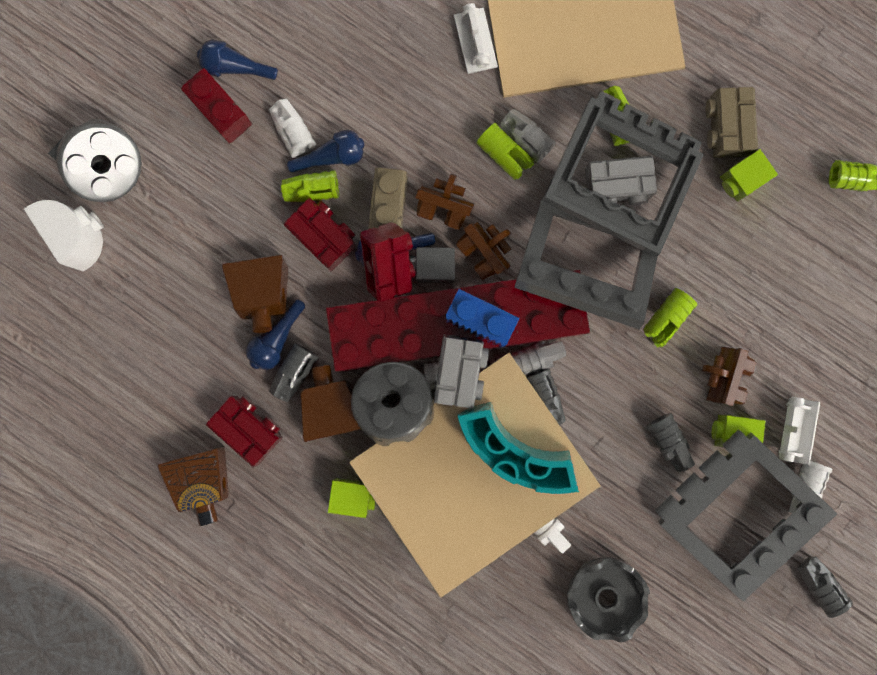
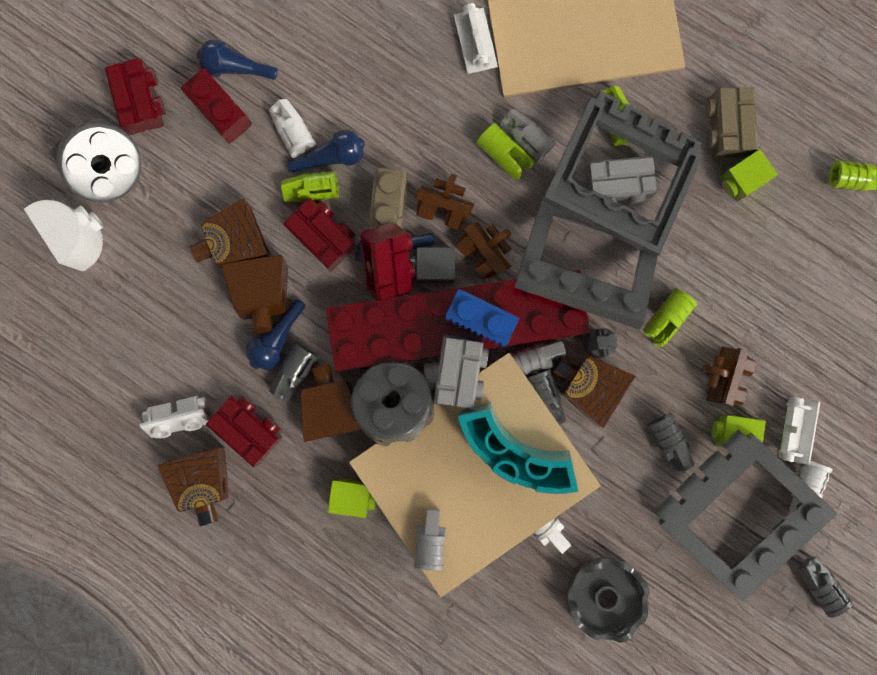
none -> dark red brick [105,58,166,135]
none -> white hinge [140,395,210,438]
none -> reddish brown torso [190,198,271,268]
none -> light grey hinge [414,508,447,570]
none -> reddish brown torso [553,356,636,428]
none -> dark grey hinge [584,328,618,358]

